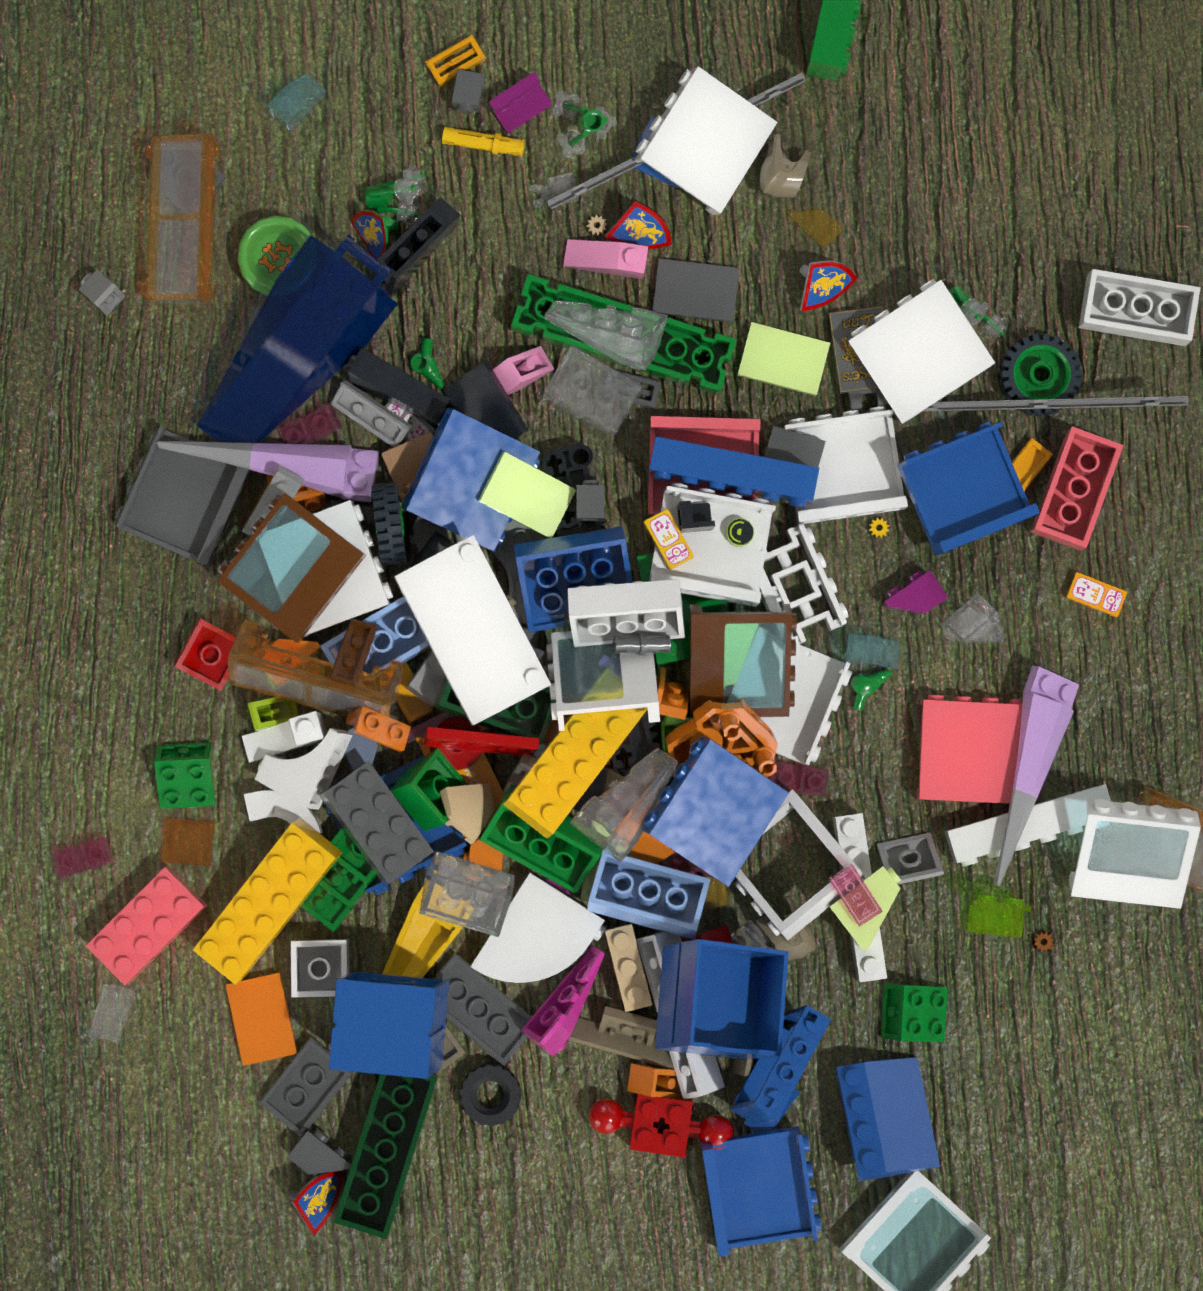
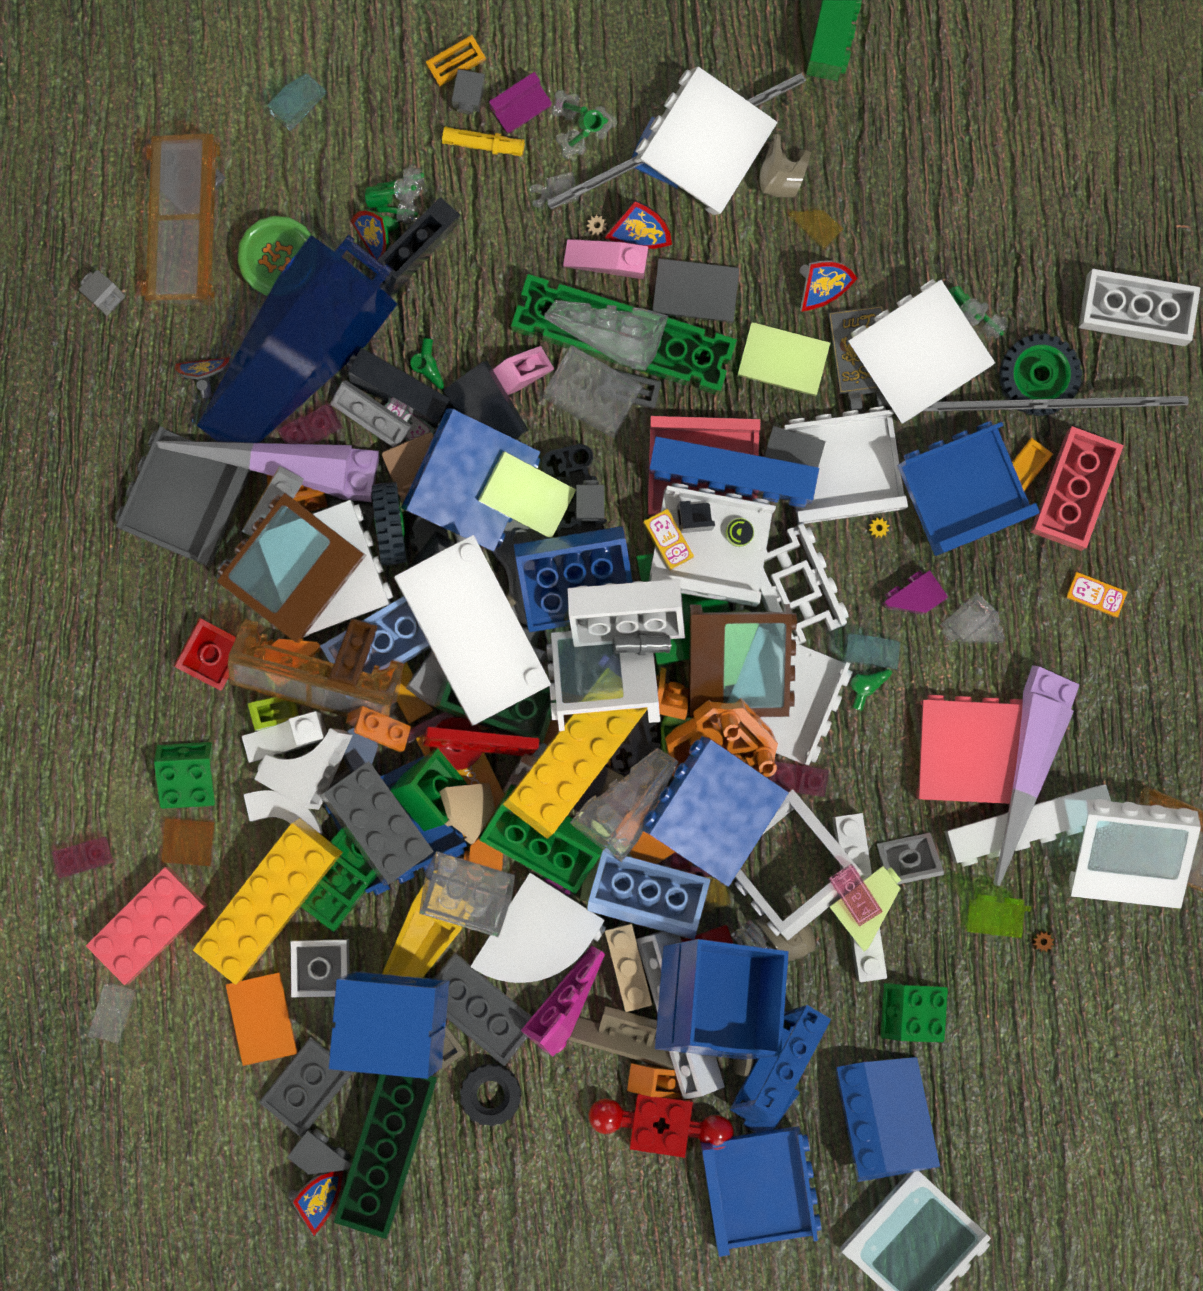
none -> shield [175,357,230,398]

